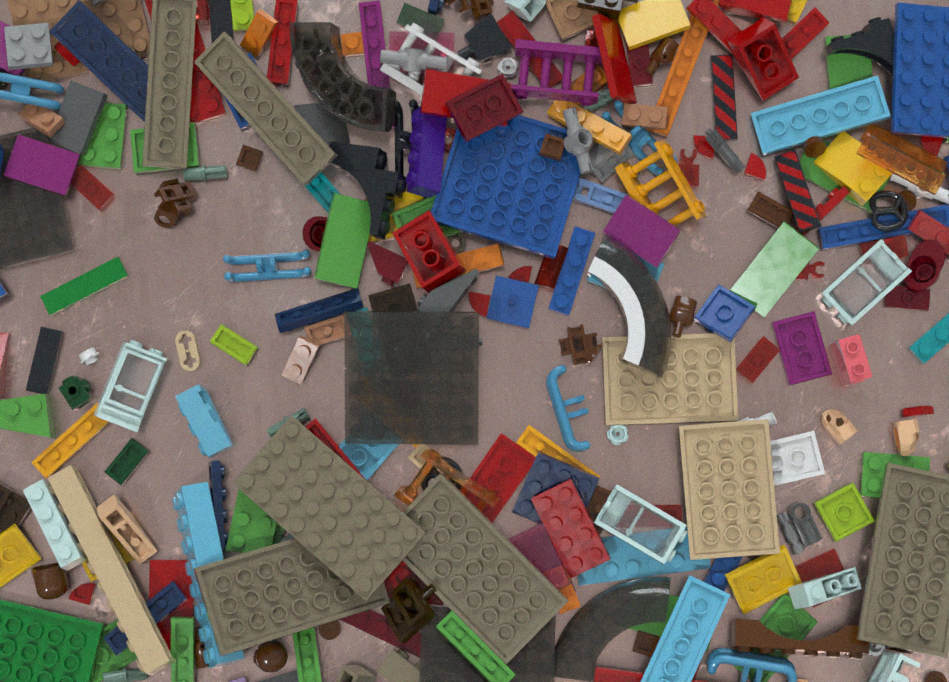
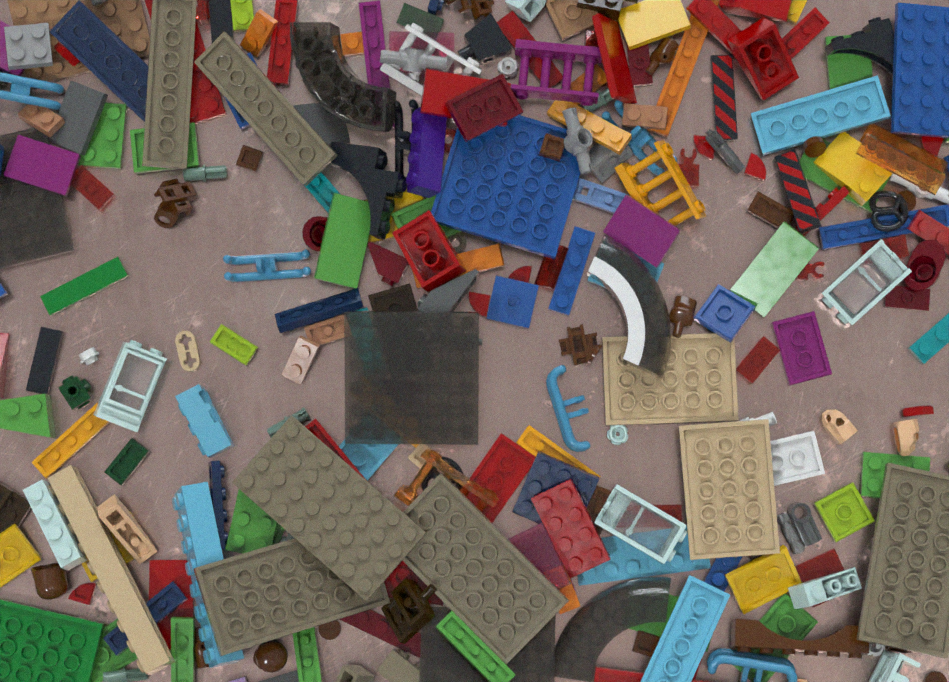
coral panel [829,334,872,387] -> none

